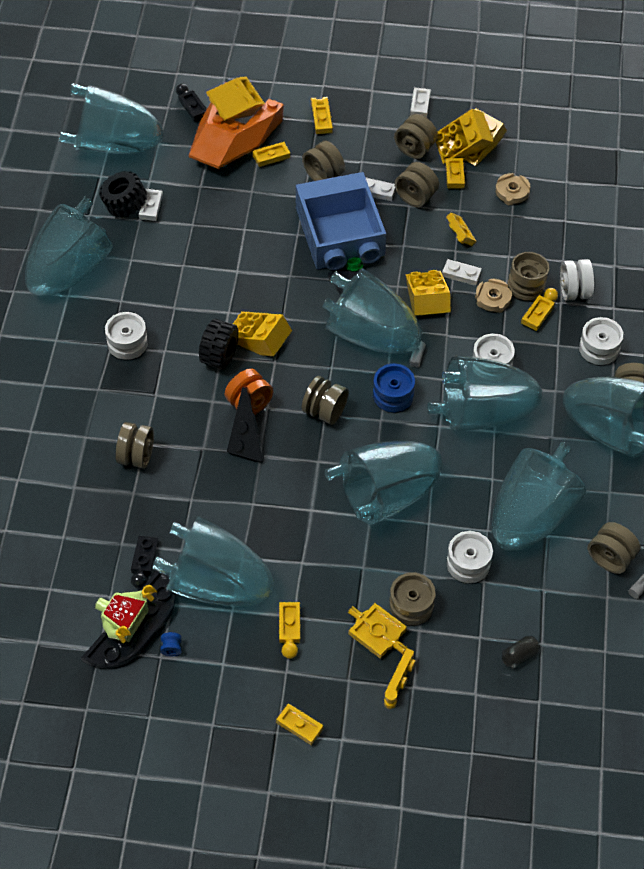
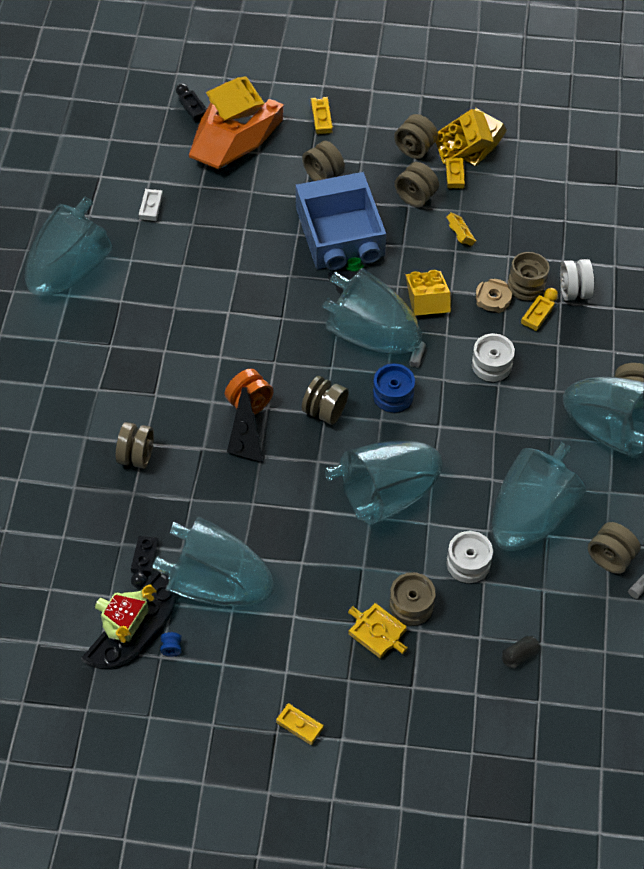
clear light blue windscreen [59,83,163,154] -> none
black tyre [99,171,147,217] -> none
white wheel [105,312,148,360] -> none
black tyre [199,319,239,370] -> none
yellow slope [233,312,292,356] -> none
yellow plate [253,142,290,167] -> none
yellow plate [279,602,300,659] -> none
white plate [366,178,396,201] -> none
yellow plate [384,648,416,709] -> none
white plate [410,88,431,118] -> none
clear light blue windscreen [427,356,543,431] -> none
white plate [442,259,482,286] -> none
tan plate [495,173,530,205] -> none
white wheel [579,317,623,365] -> none

